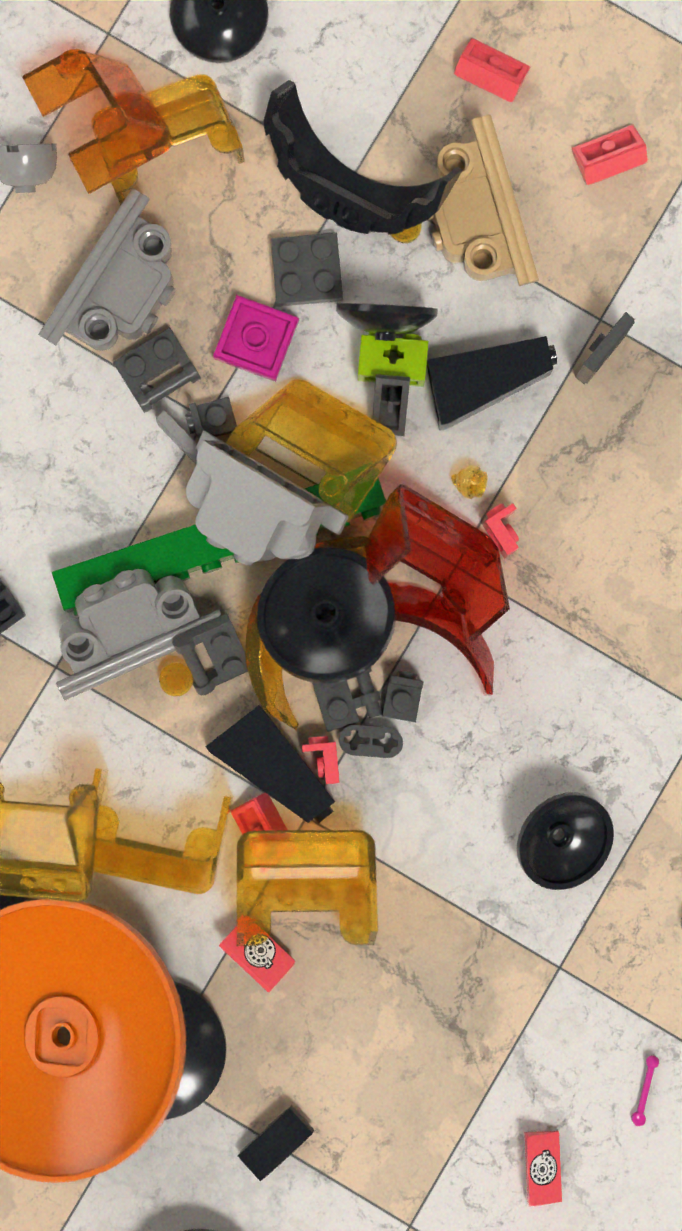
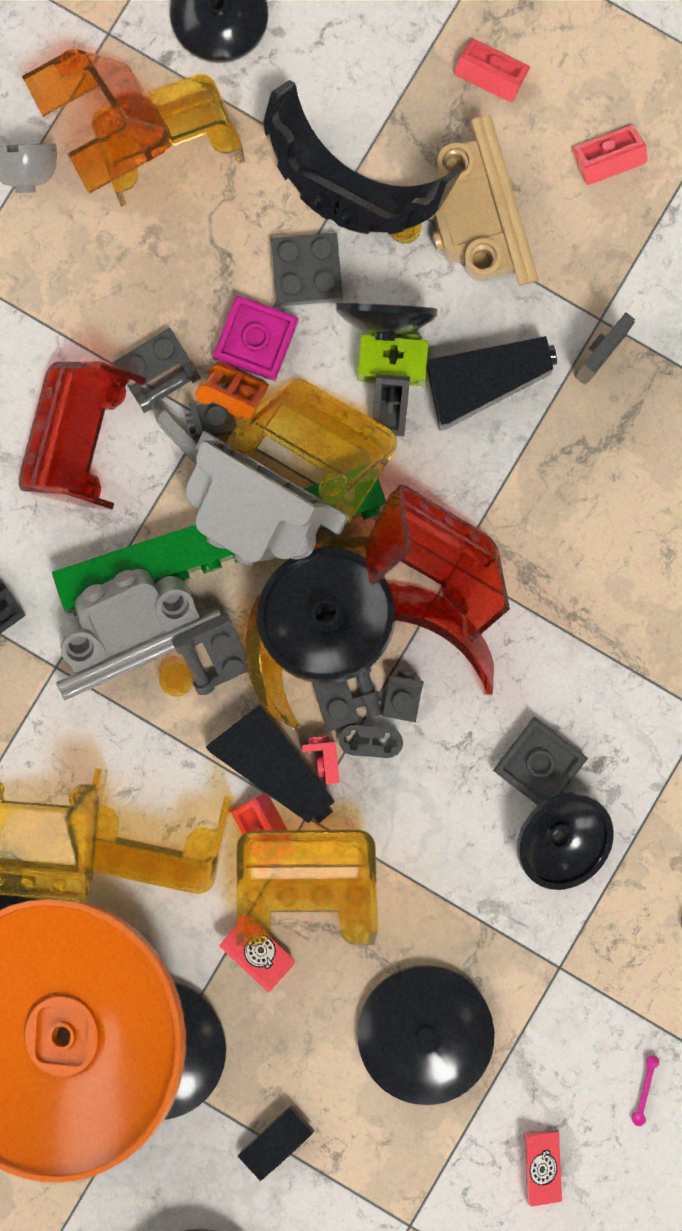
light grey brick [38,188,176,351] -> none
clear yellow plate [451,465,488,499] -> none
coral bracket [482,503,519,559] -> none
none -> clear red windscreen [18,361,146,510]
none -> orange plate [195,362,269,420]
none -> black dish [357,965,495,1105]
none -> dark grey plate [492,717,588,805]

